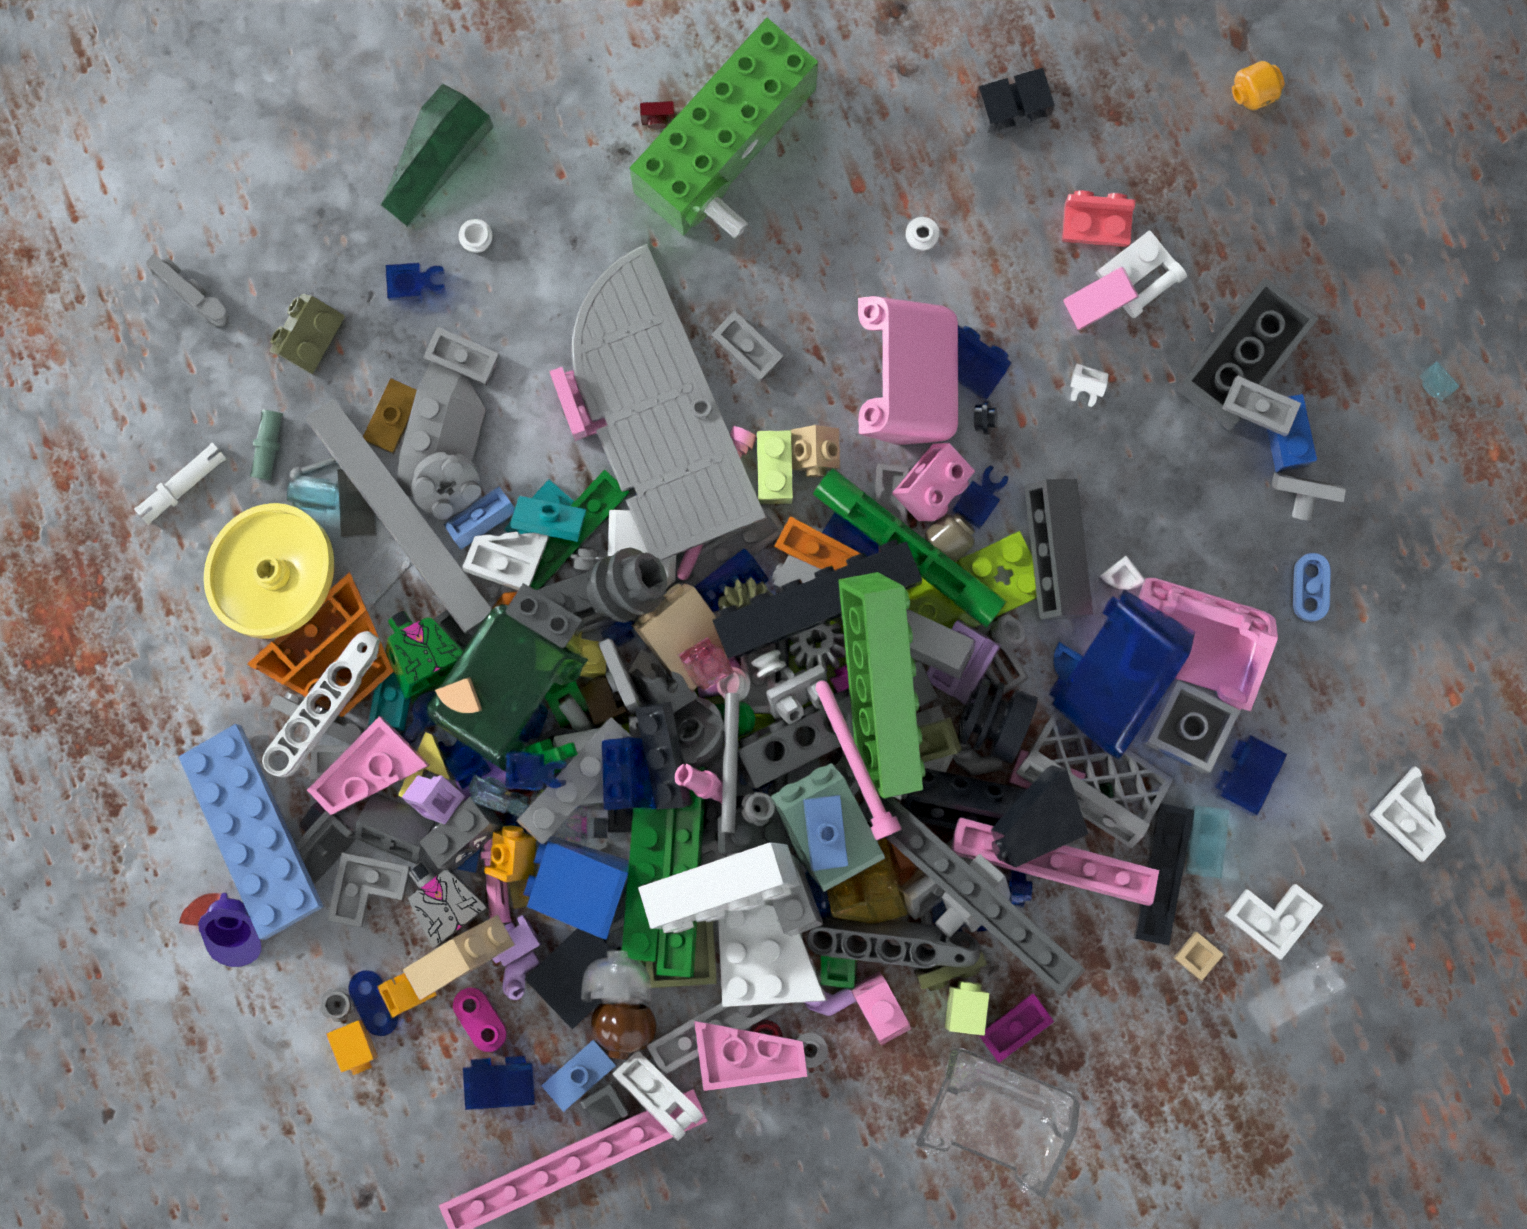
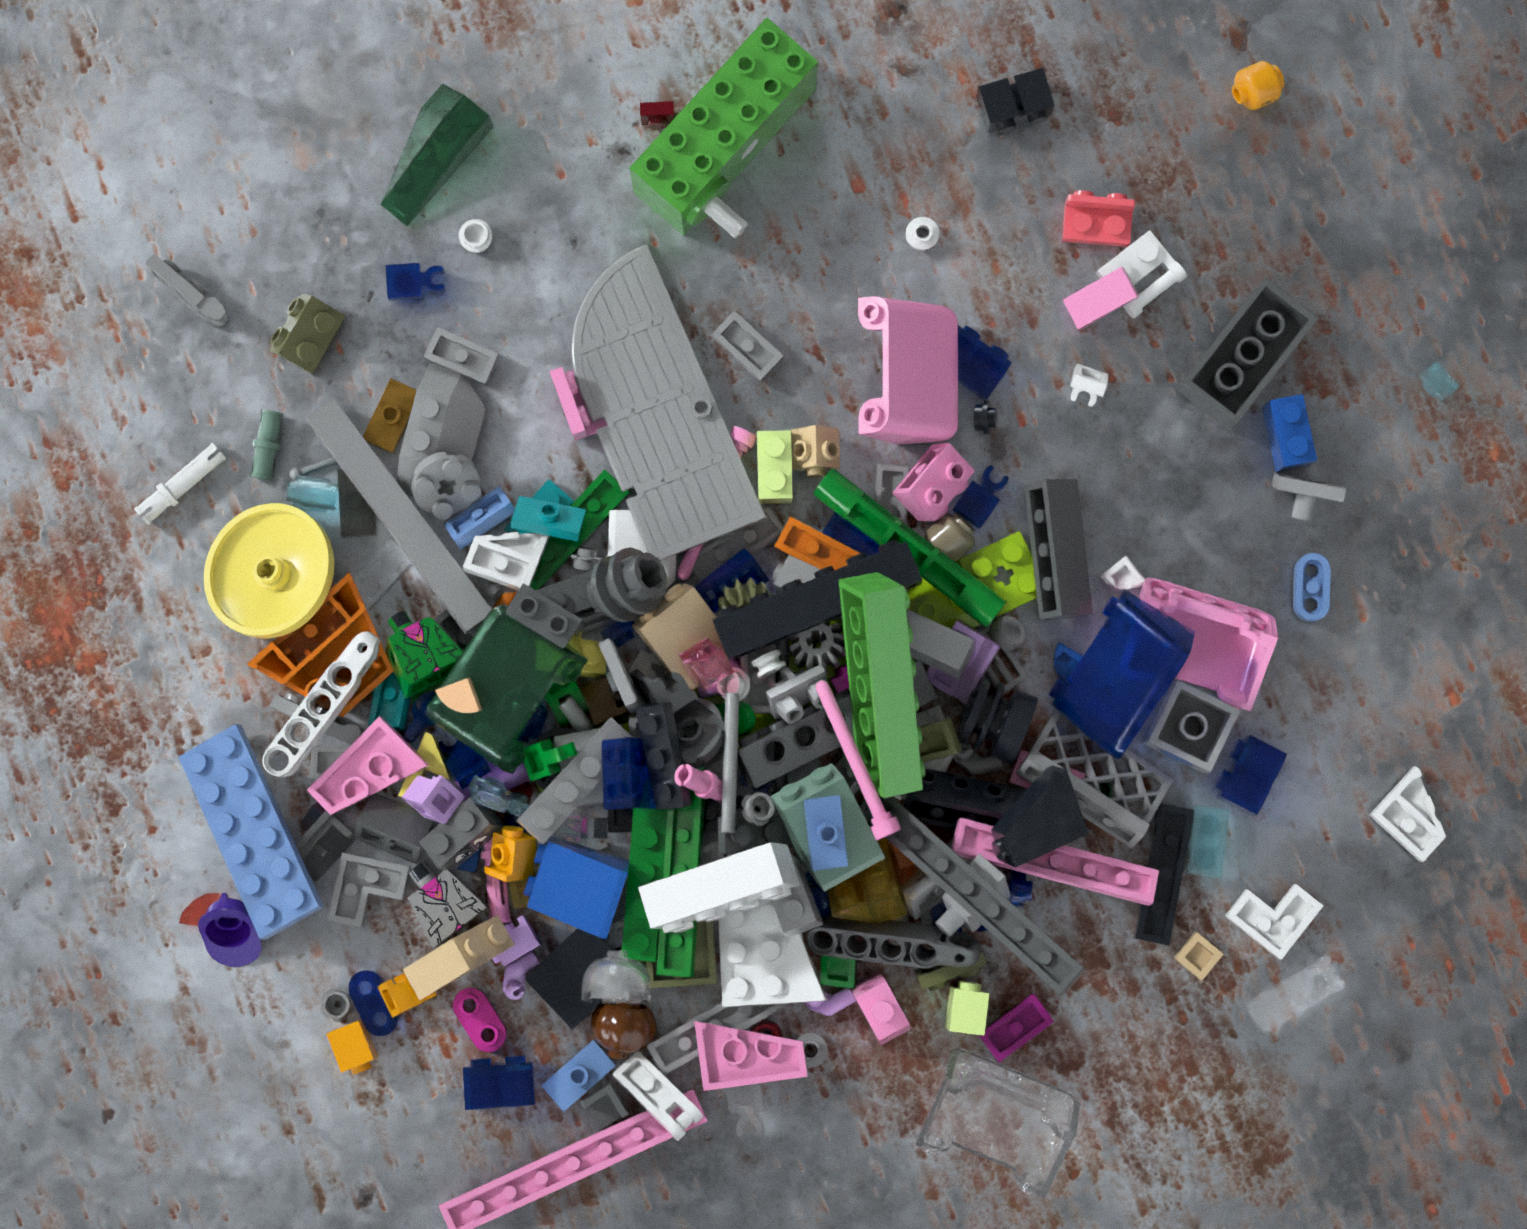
clear blue plate [505,751,567,791] -> none
light grey plate [1222,376,1301,436] -> none

